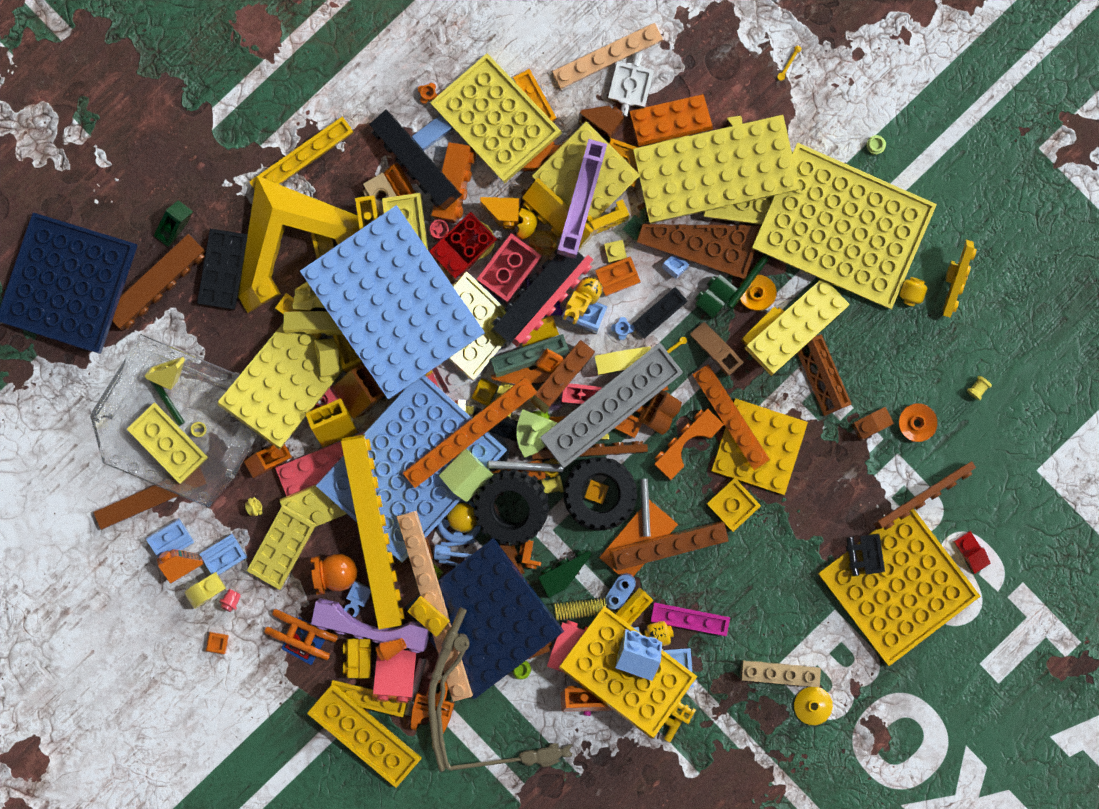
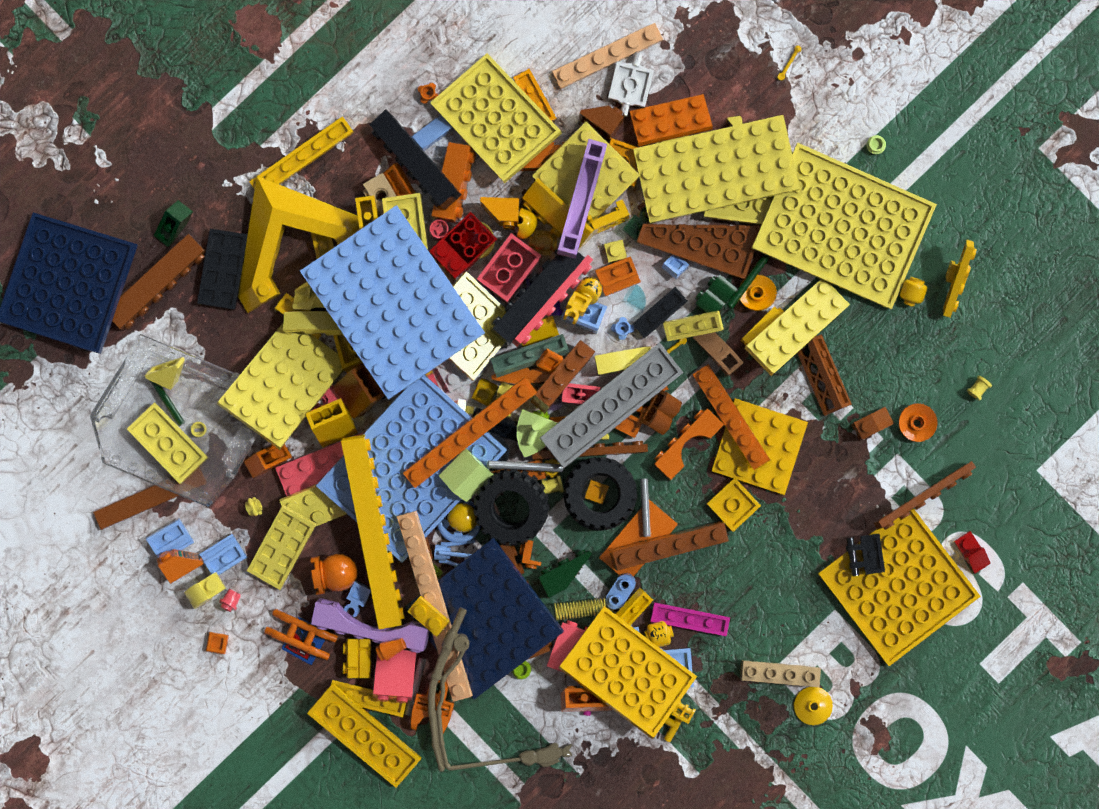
light yellow slope [314,338,340,377] -> none
light blue slope [615,630,662,681] -> none
none -> clear light blue tile [627,285,646,311]
none -> light yellow plate [663,311,724,341]

